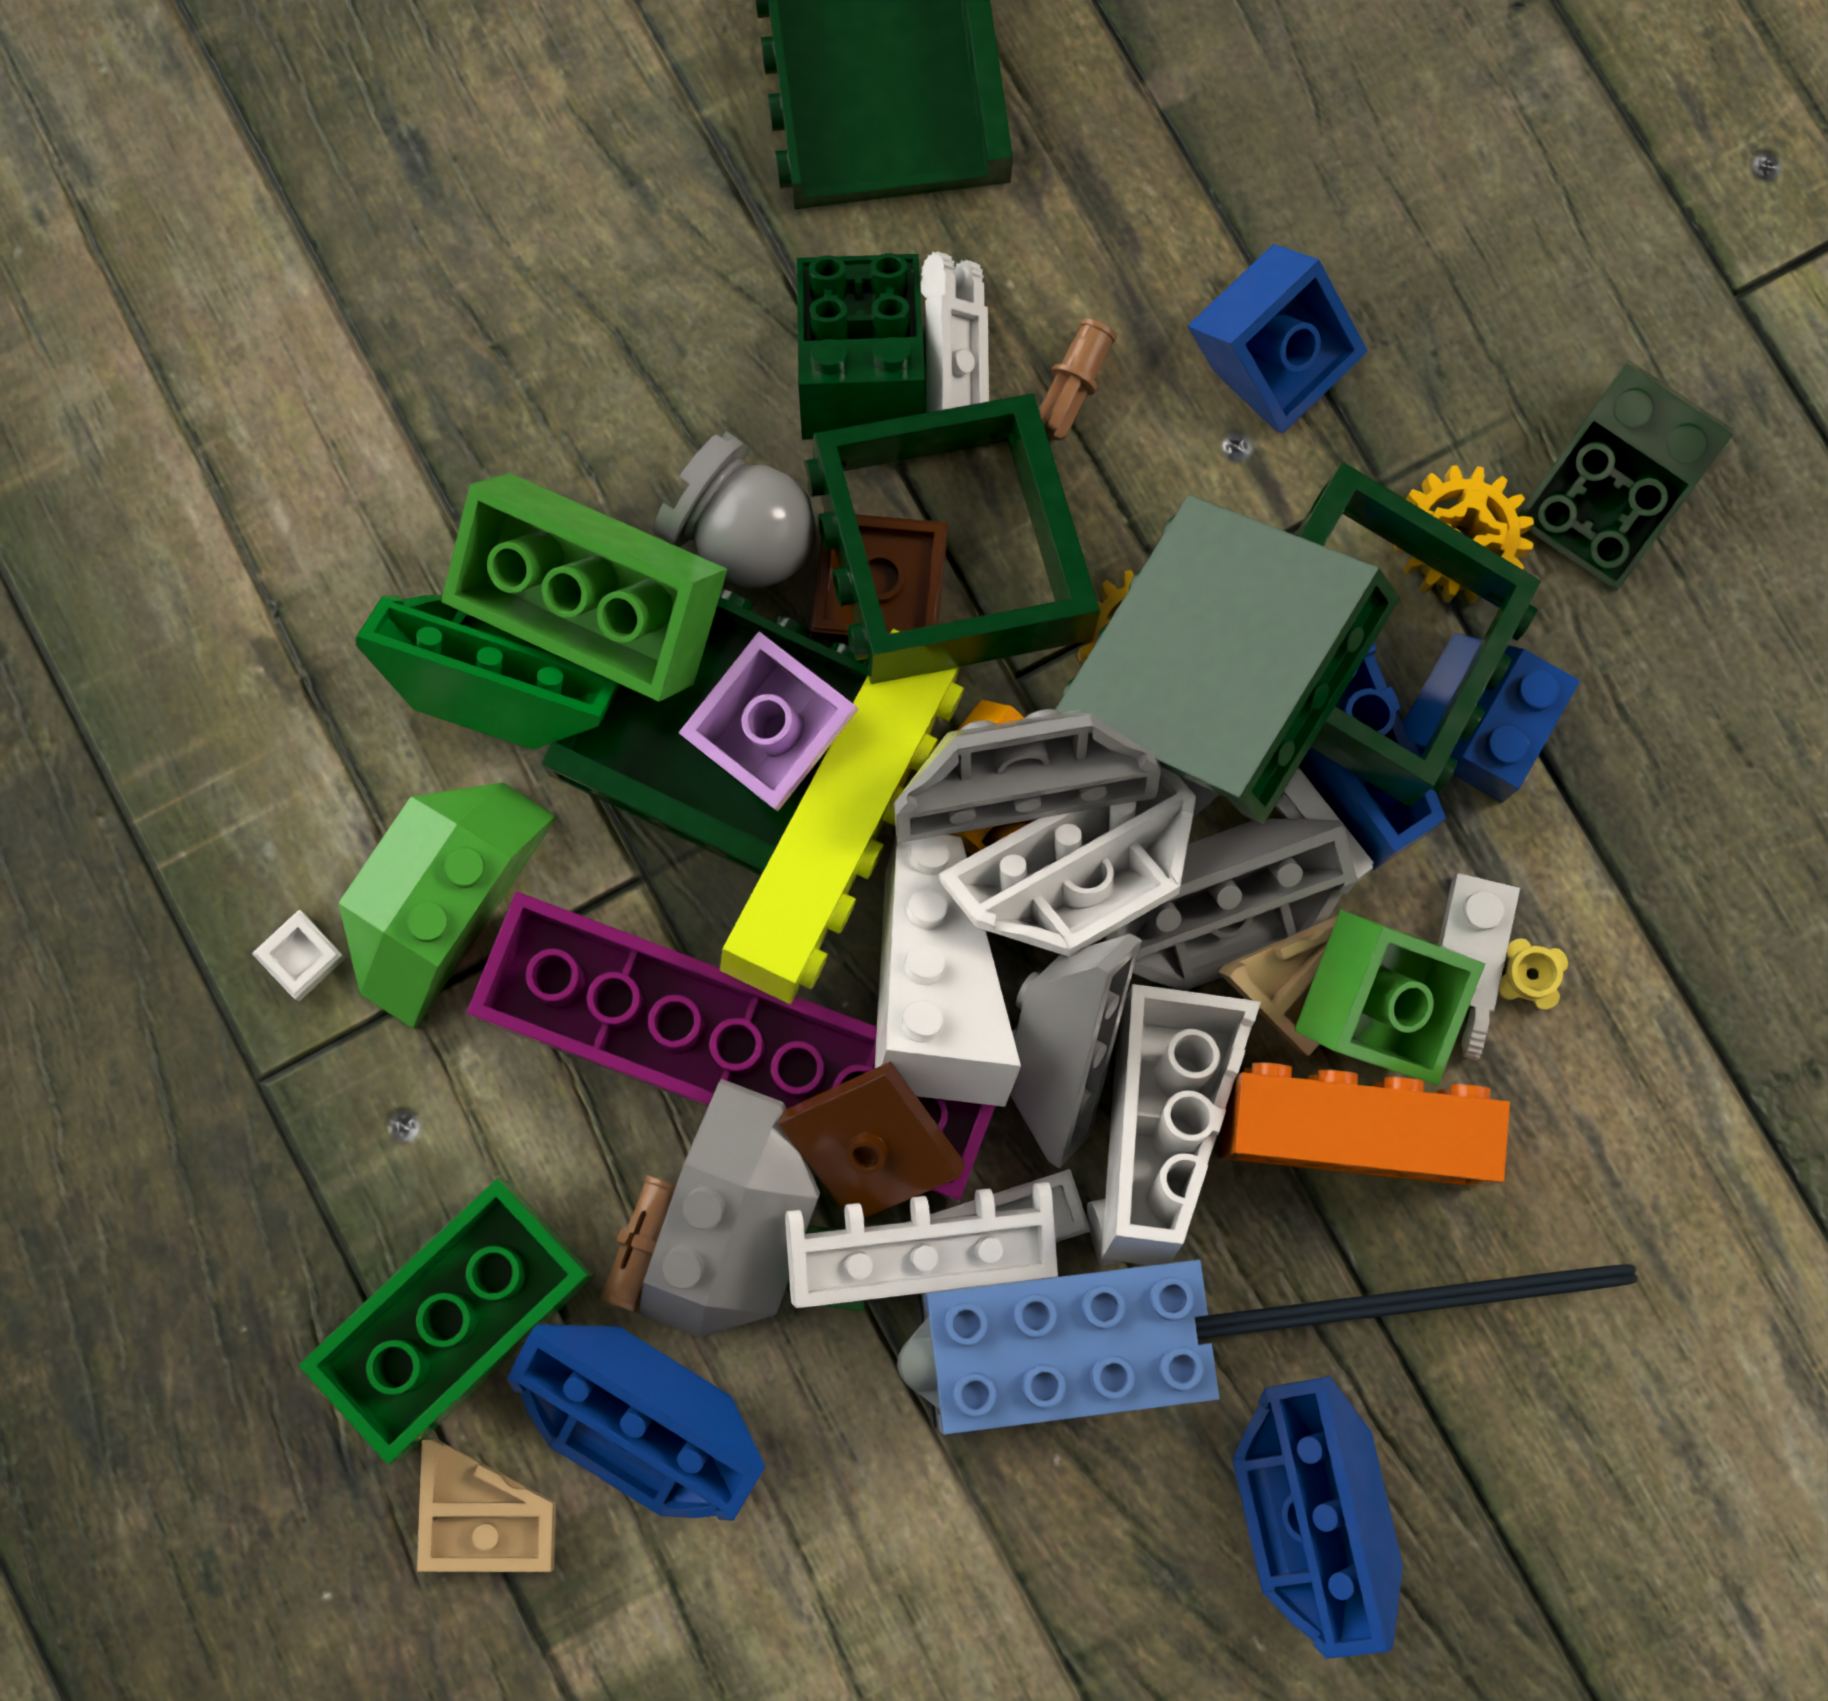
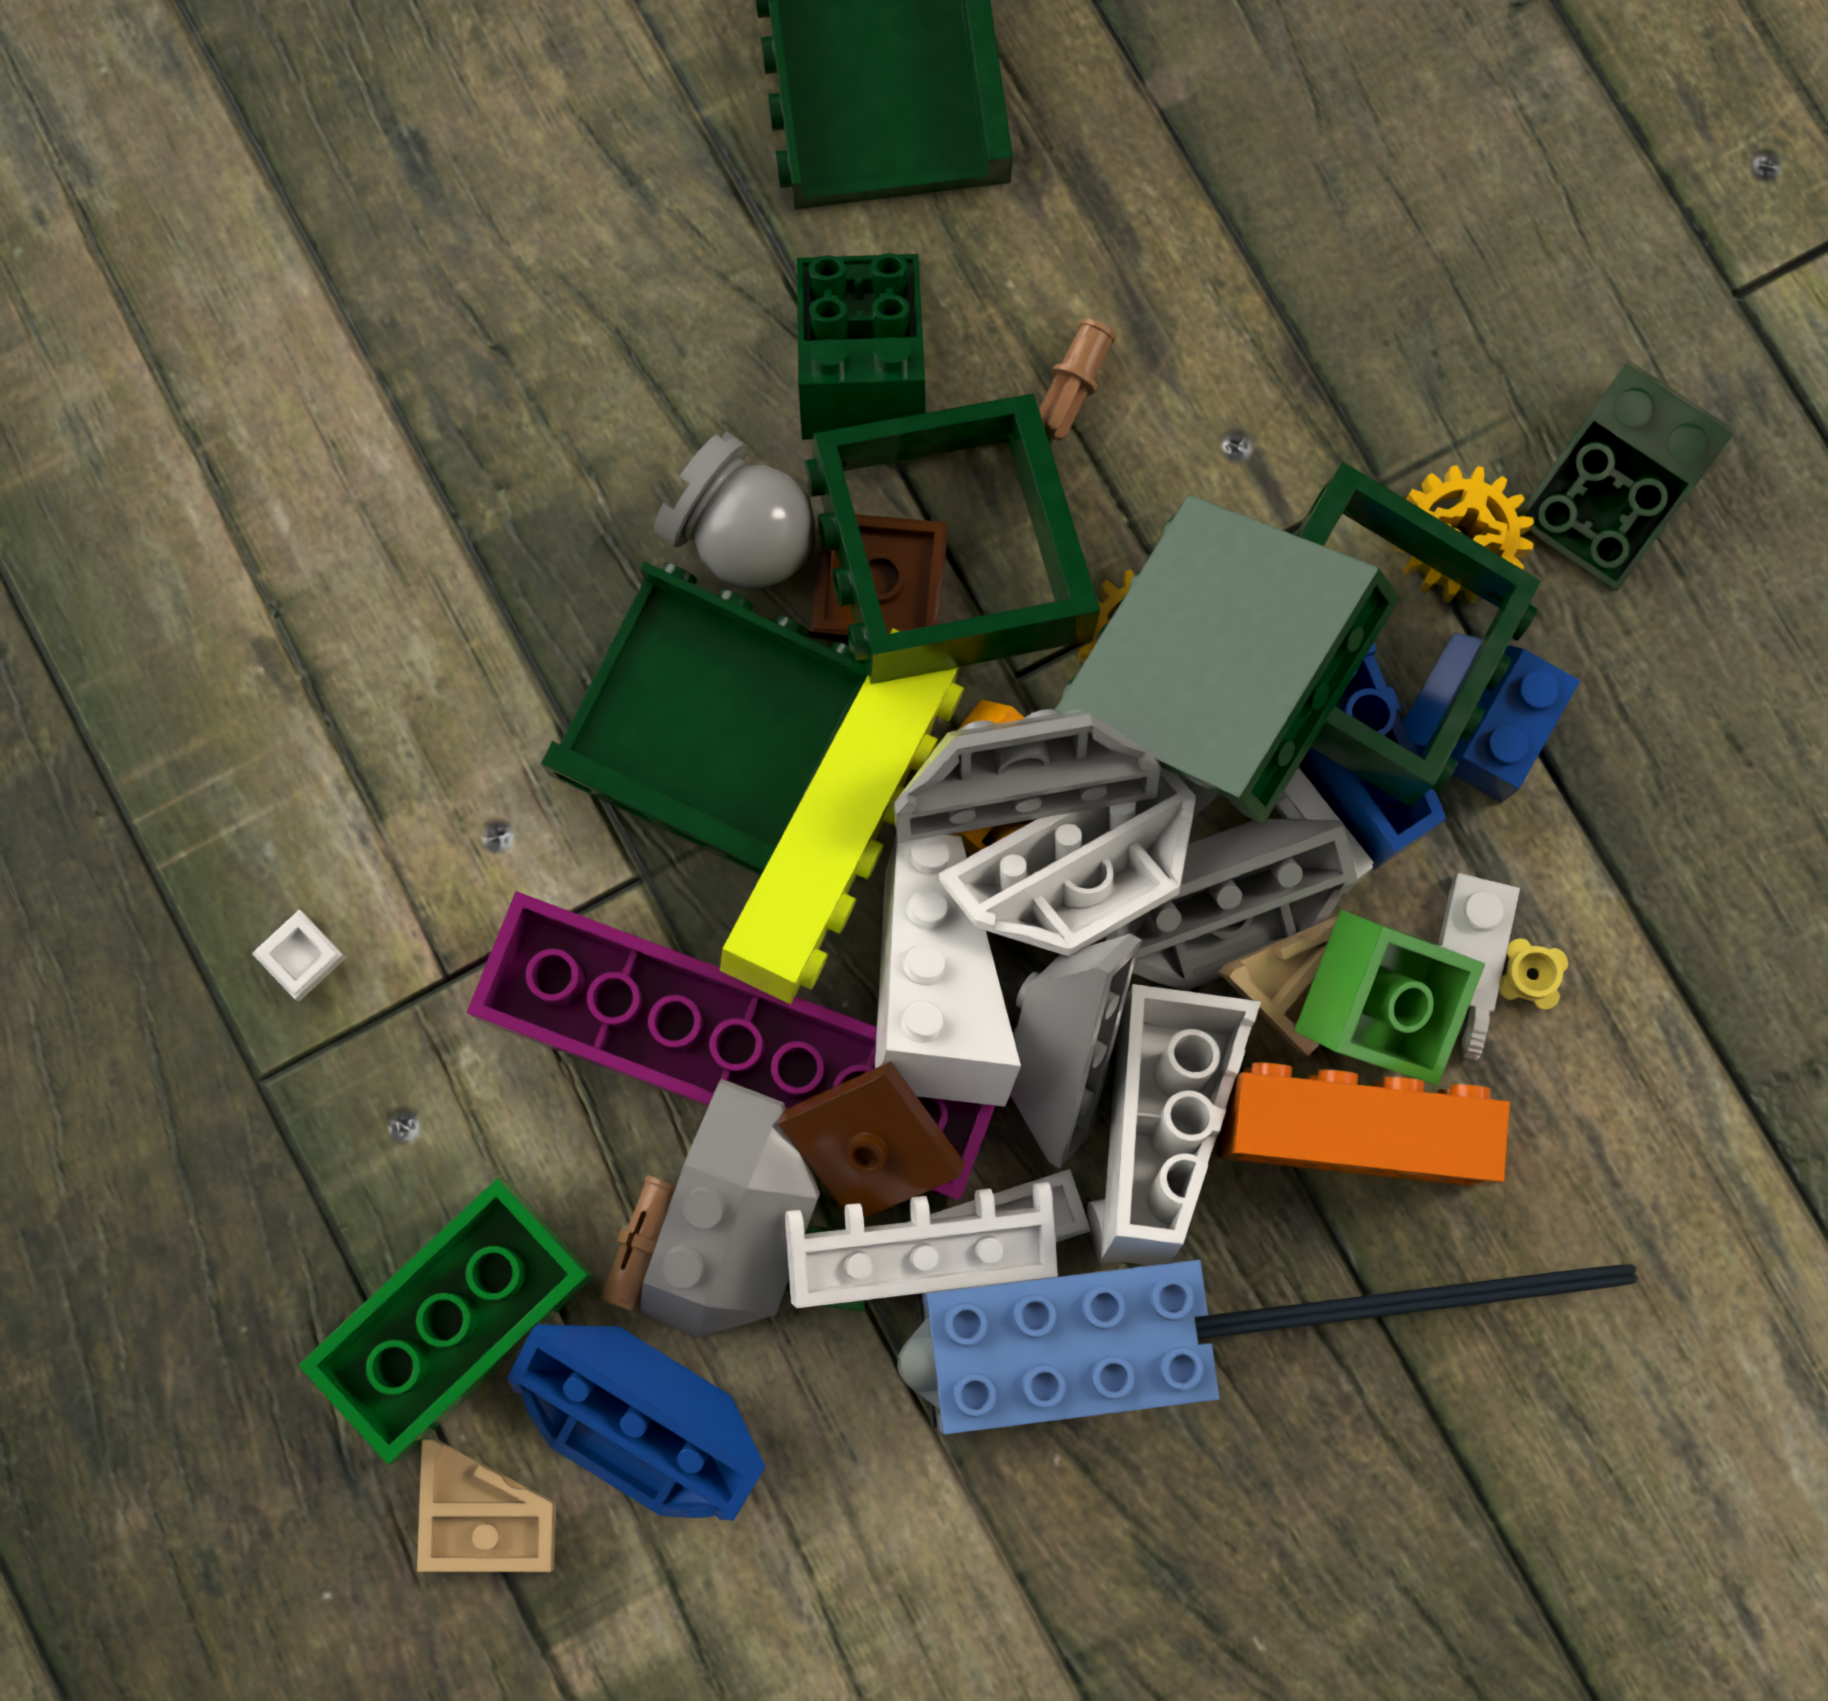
bright green wedge [338,782,557,1029] -> none
green wedge [356,595,621,750] -> none
bright green brick [441,473,728,702] -> none
lavender slope [679,632,859,811] -> none
white hinge [920,251,989,413] -> none
blue slope [1187,244,1368,434] -> none
blue wedge [1232,1376,1403,1659] -> none

